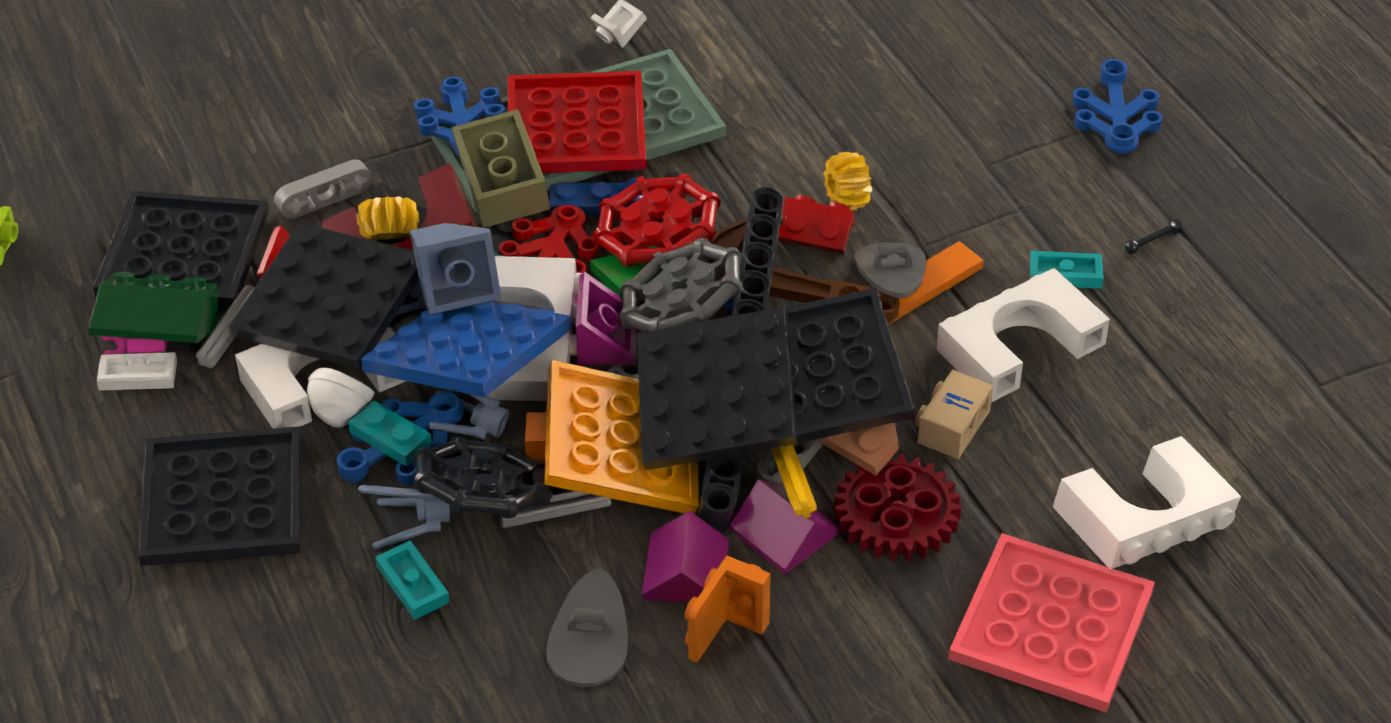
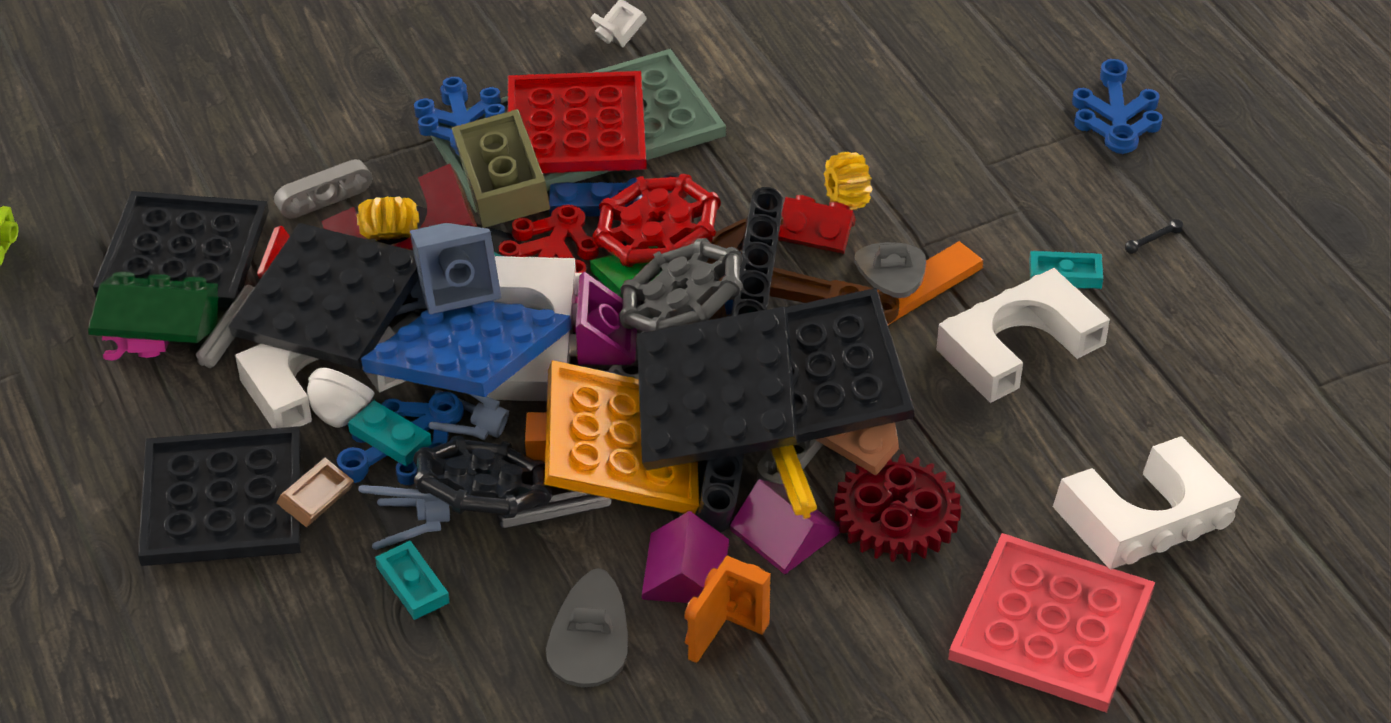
white plate [96,352,177,390] -> none
tan brick [915,369,993,460] -> none
none -> medium nougat tile [277,458,354,527]

